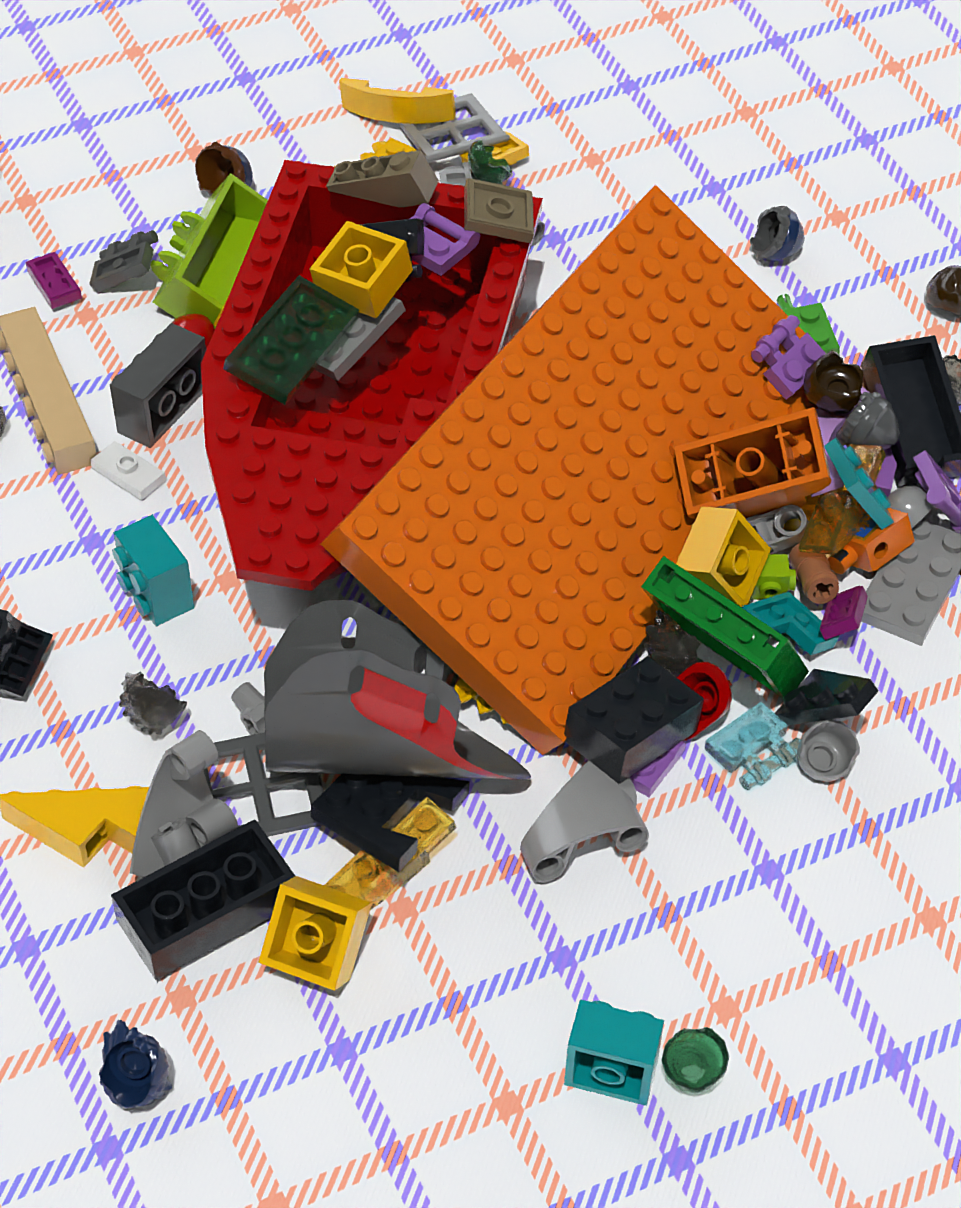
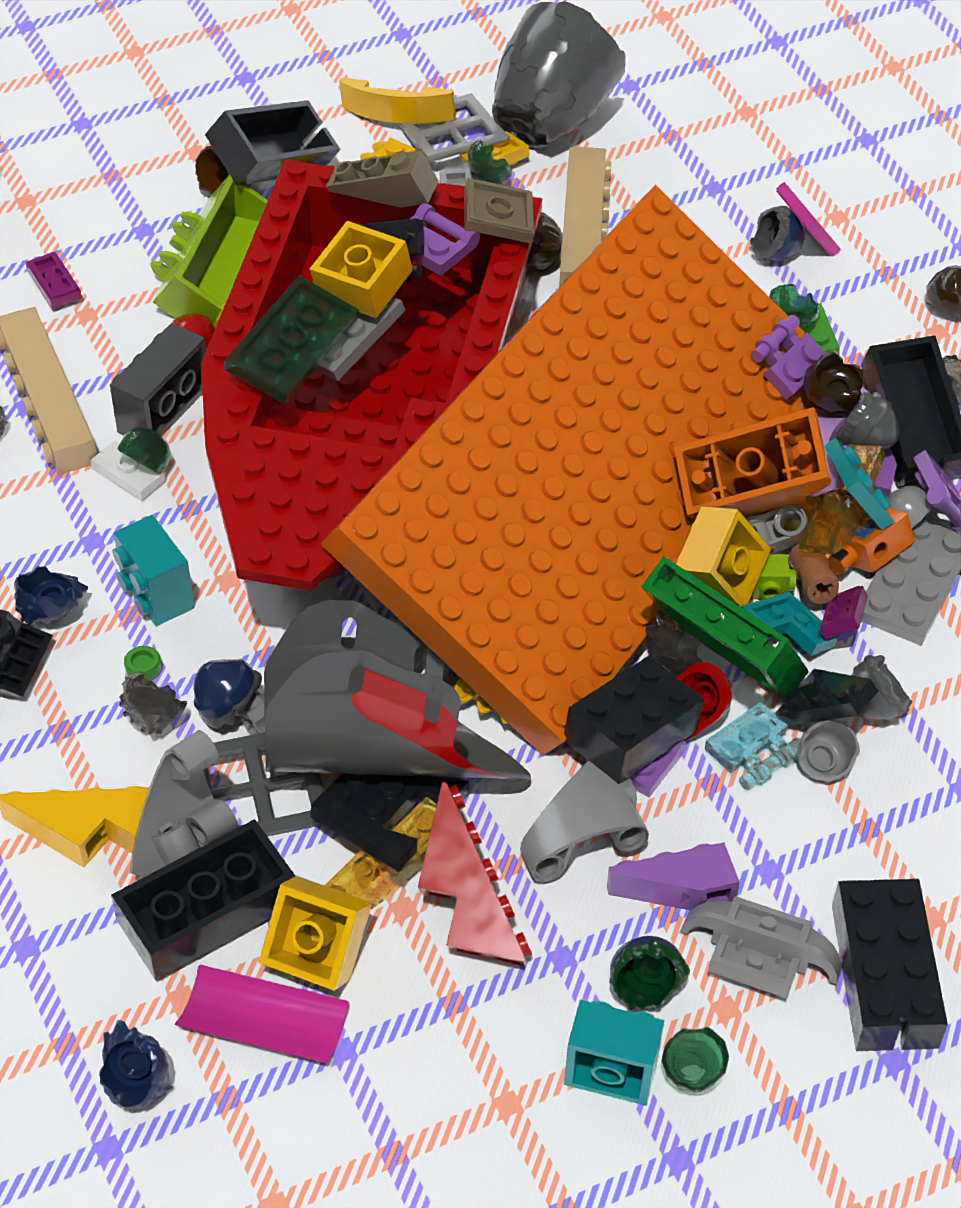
dark grey plate [89,230,158,292] -> none
none -> dark blue hair [14,566,88,626]
none -> clear green hair [117,427,172,474]
none -> bright green tile [124,646,162,683]
none -> dark pink sticker [175,965,349,1063]
none -> dark blue hair [193,658,262,728]
none -> black piece [204,100,341,186]
none -> slope [417,782,532,967]
none -> dark grey piece [492,1,626,148]
none -> dark brown hair [527,212,562,272]
none -> tan brick [559,146,612,286]
none -> medium lavender slope [606,842,740,910]
none -> dark green hair [609,936,690,1012]
none -> light grey plate [680,896,842,998]
none -> clear green hair [769,284,819,330]
none -> dark pink tile [776,181,841,256]
none -> black piece [832,878,948,1051]
none -> dark grey hair [851,655,913,720]

